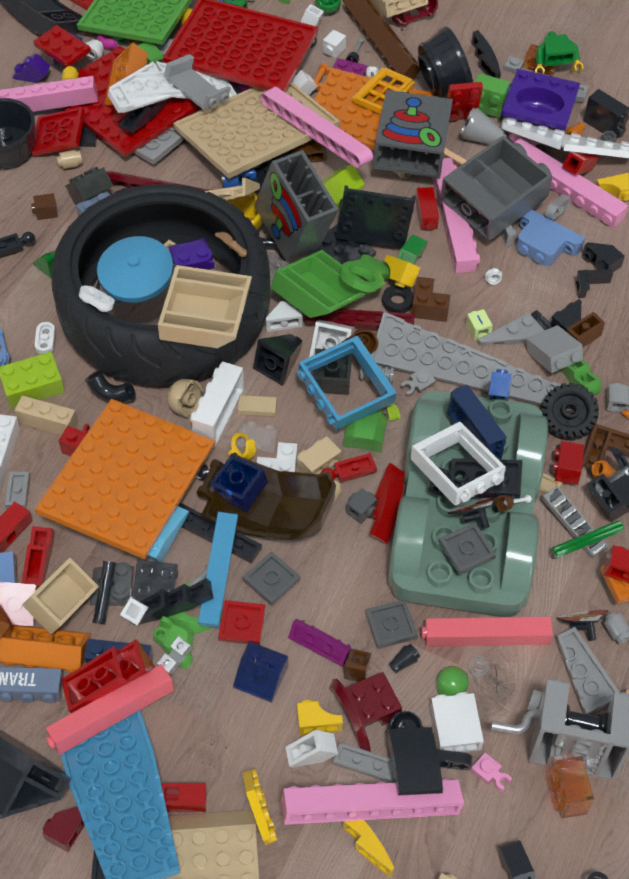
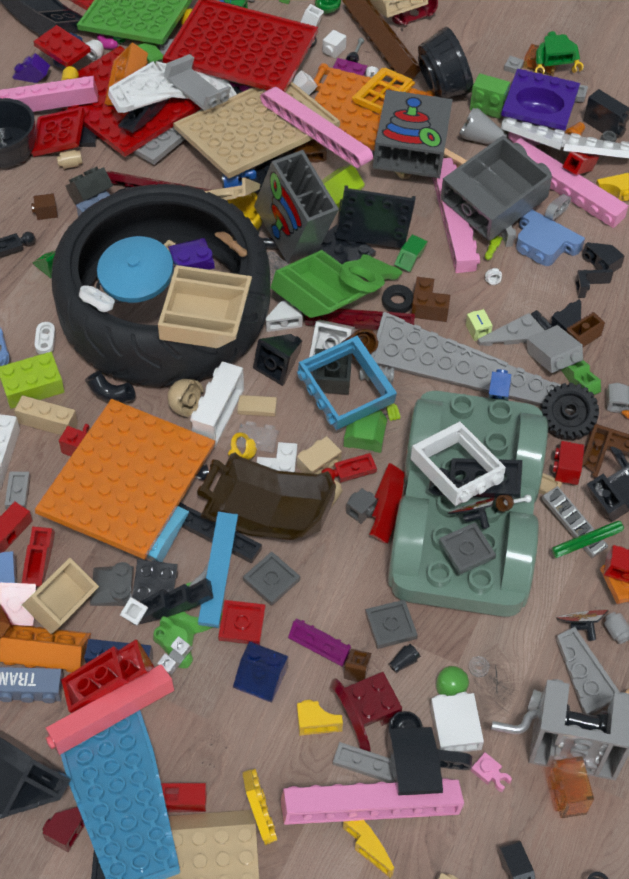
black pin [92,561,116,624] -> none
clear blue slope [210,454,268,512] -> none
white slope [286,730,338,768] -> none
yellow arch [384,254,420,288] -> none
light grey plate [401,366,436,396] -> none
red brick [416,187,439,230] -> none
coral brick [421,617,553,647] -> none
red plate [447,82,483,121] -> none
dark blue piece [447,385,506,459] -> none
black slope [471,30,501,79] -> none
orange cone [591,460,617,478] -> none
none -> lime piece [484,236,503,260]

